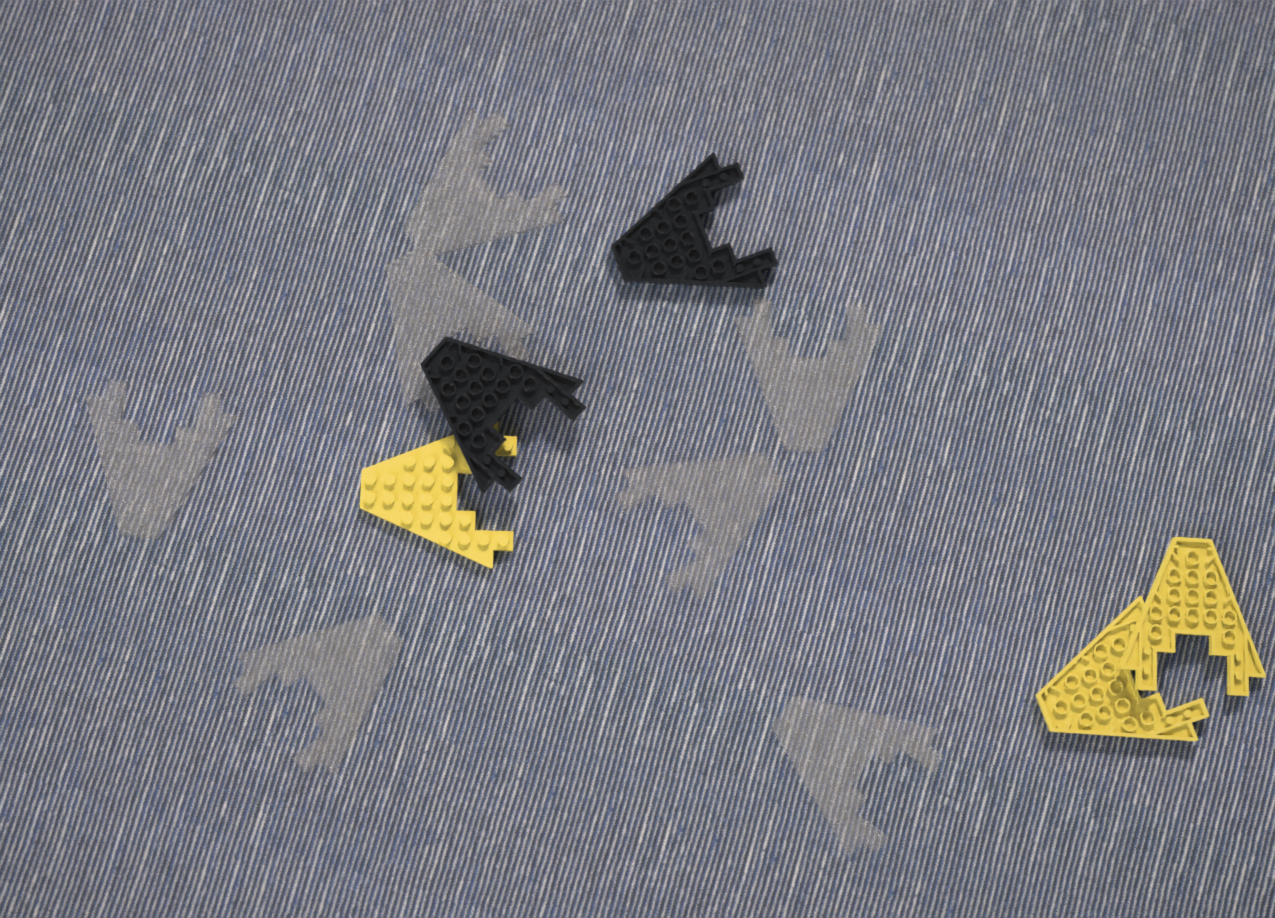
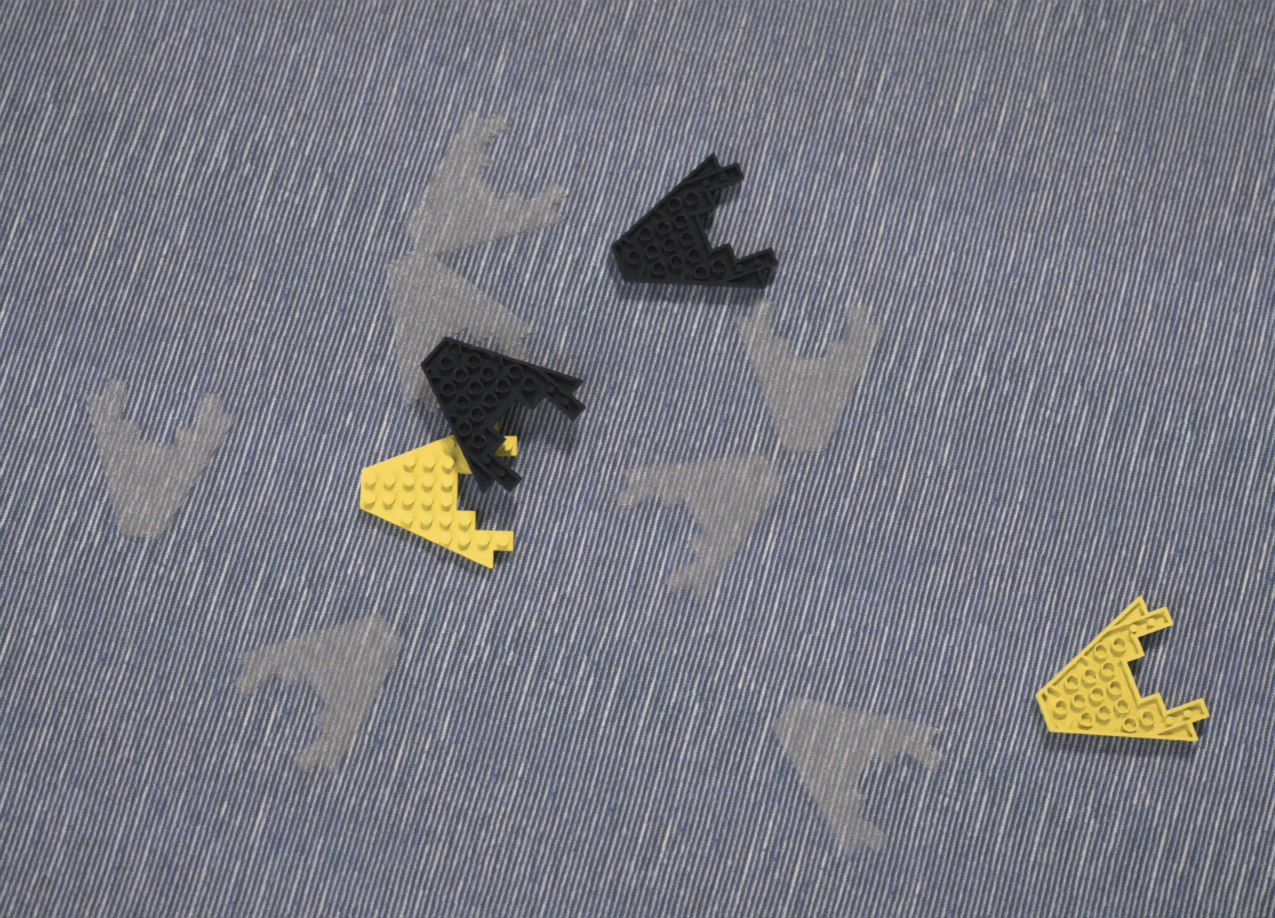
light yellow wing [1118,537,1266,696] -> none

